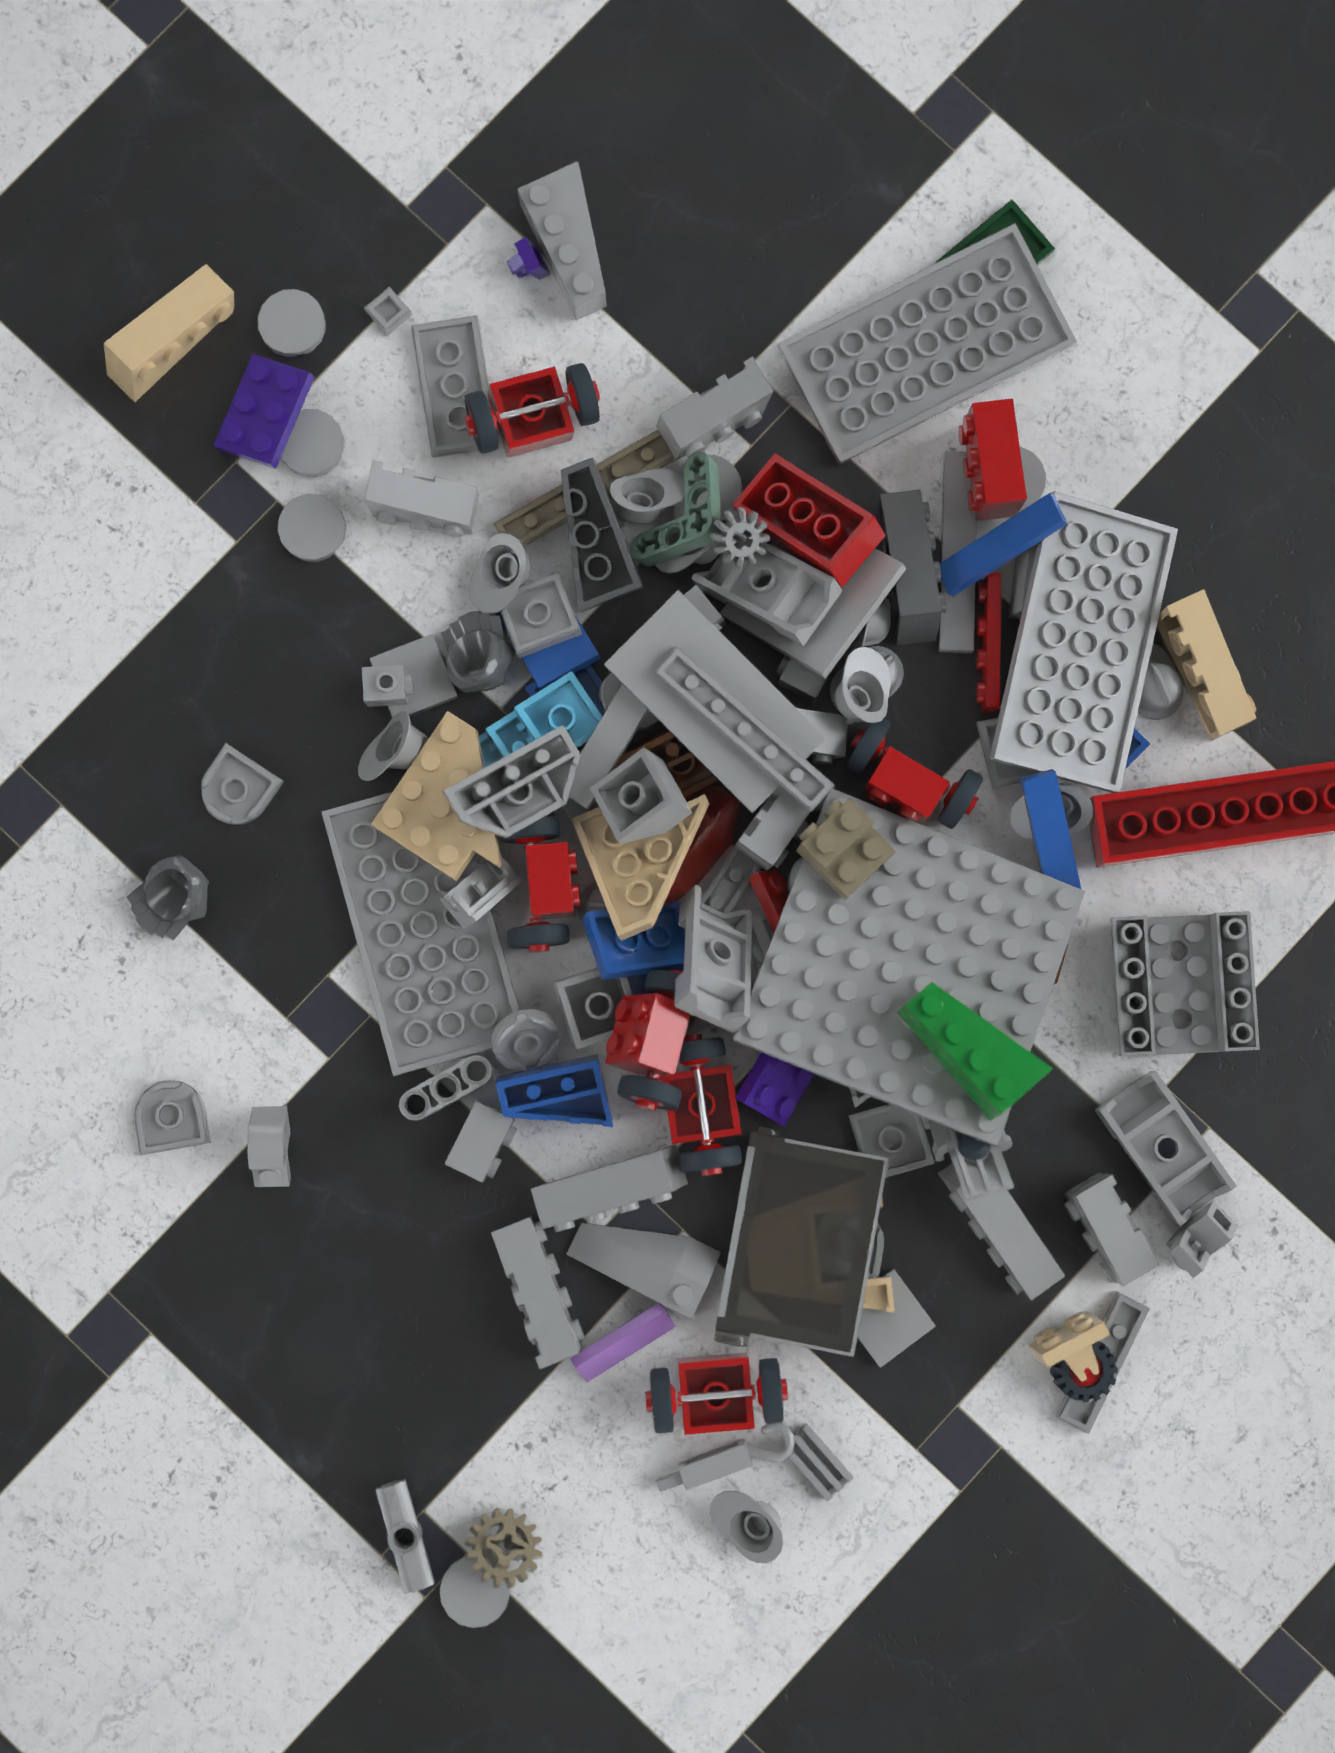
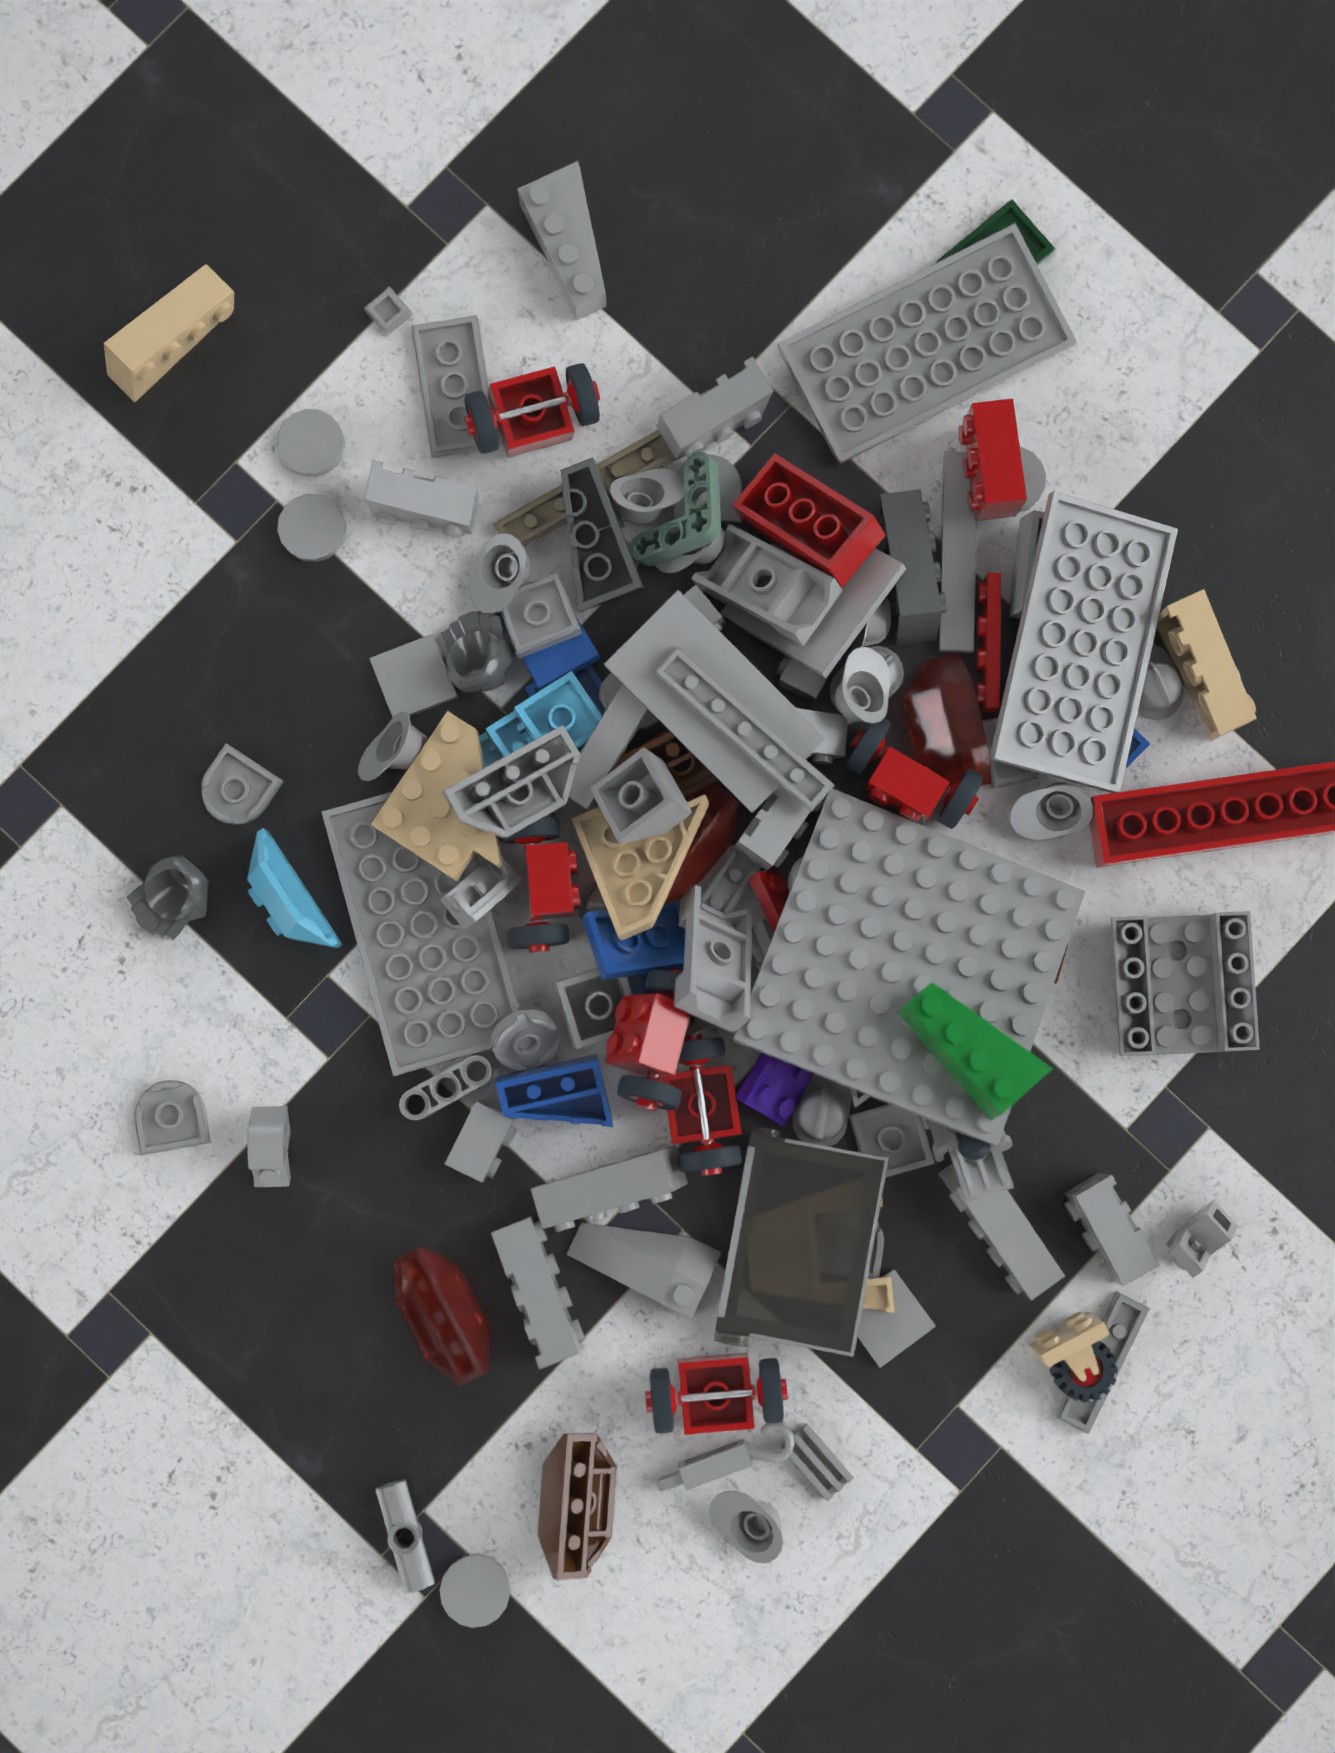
dark purple plate [214,354,315,469] -> none
light grey tile [258,289,326,357] -> none
light grey brick [362,665,414,707] -> none
dark tan gear [465,1508,542,1589] -> none
dark purple tile [506,237,551,280] -> none
medium lavender tile [571,1303,676,1382] -> none
light grey gear [710,507,770,568] -> none
dark tan plate [796,798,896,900] -> none
blue tile [939,493,1068,597] -> none
blue tile [1020,769,1082,890] -> none
light grey piece [1094,1071,1237,1226] -> none
none -> medium azure wedge [247,828,343,948]
none -> clear red wedge [394,1246,491,1386]
none -> reddish brown wedge [537,1433,617,1580]
none -> light grey piece [793,1073,851,1147]
none -> clear red wedge [902,653,992,787]

